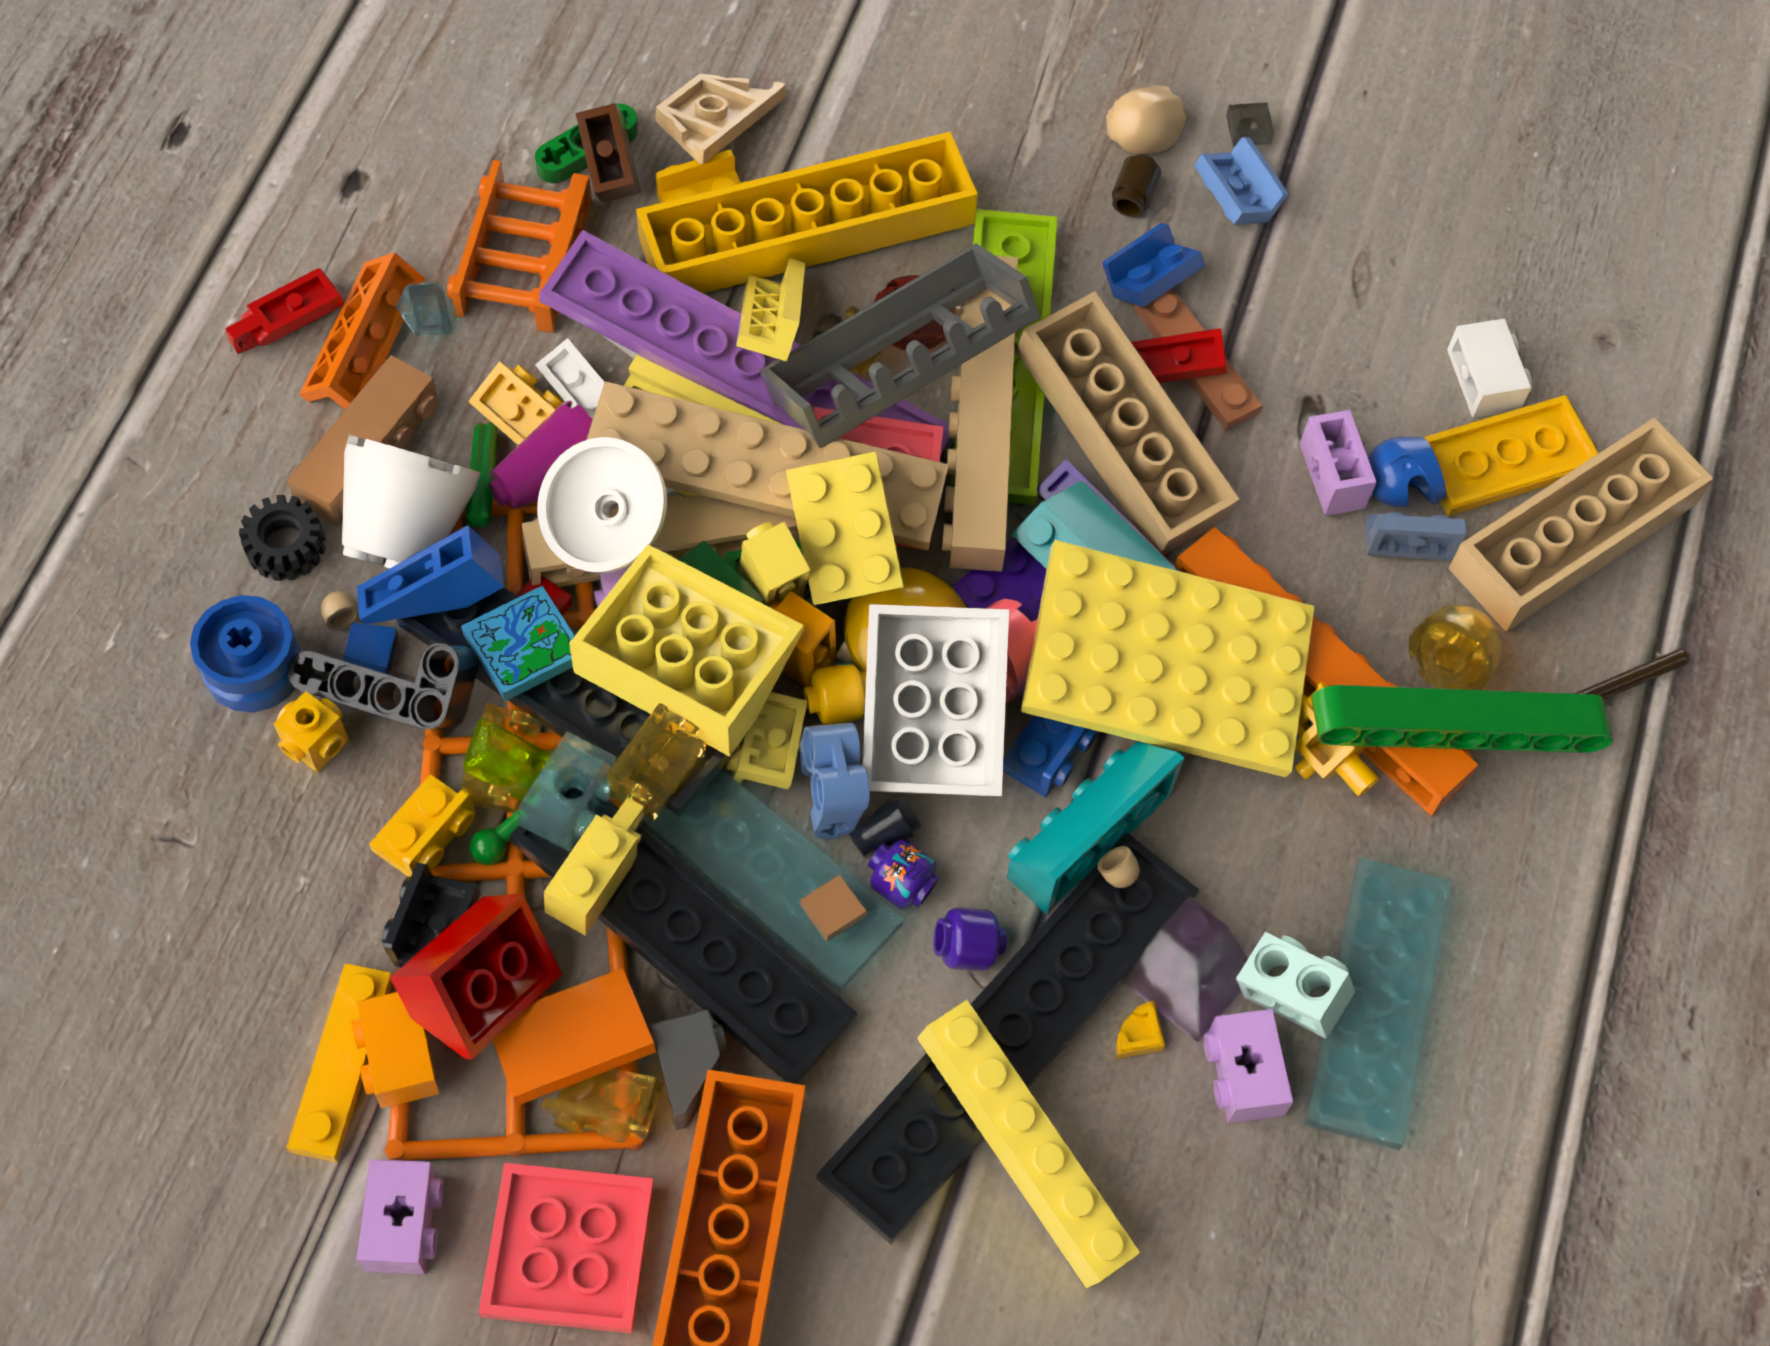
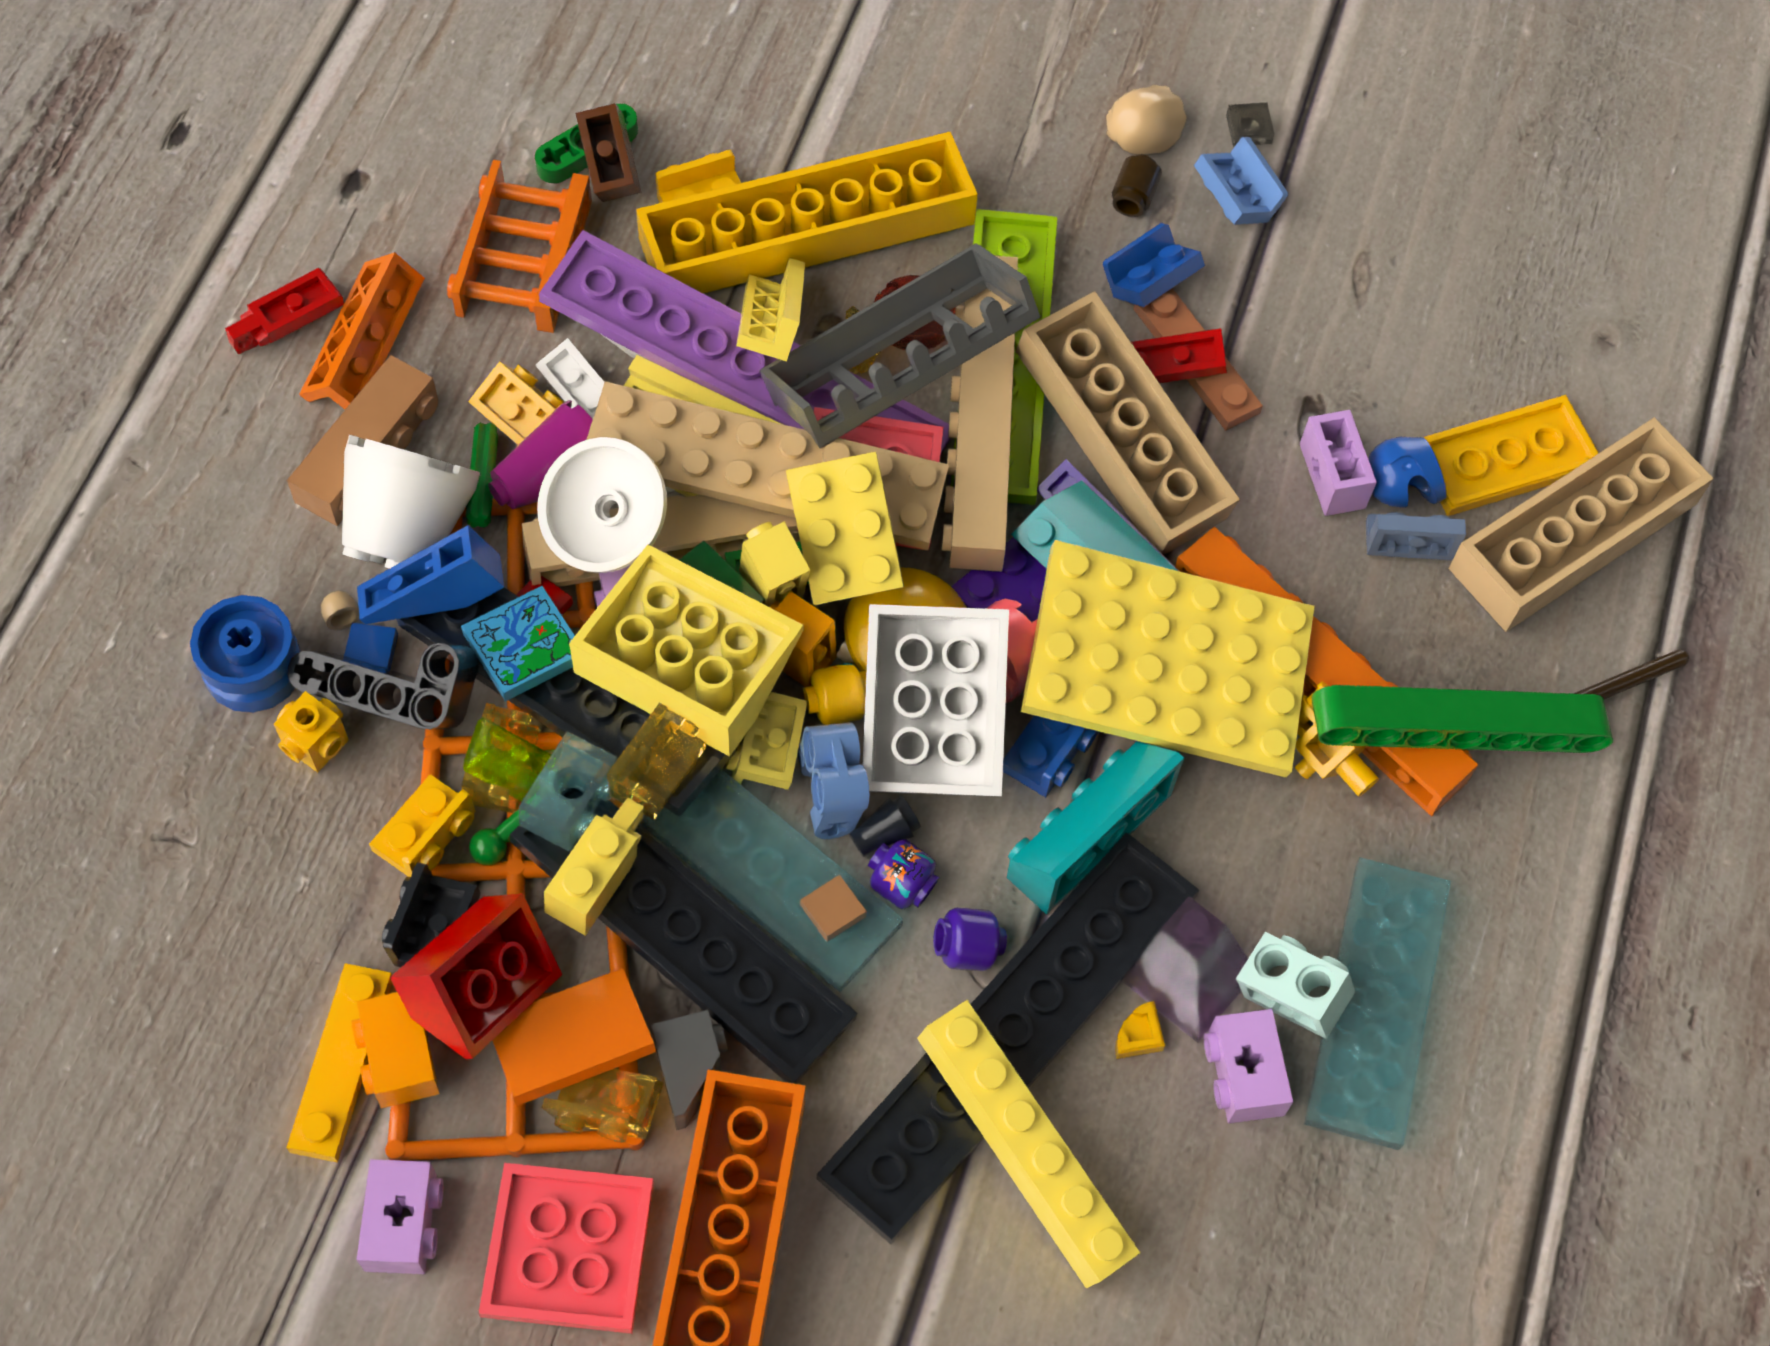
black tyre [239,495,326,581] -> none
clear light blue slope [396,282,452,336] -> none
tan wing [655,74,786,164] -> none
tan hinge [1097,846,1140,888] -> none
clear yellow cylinder [1408,605,1503,690] -> none
white brick [1447,318,1532,418] -> none

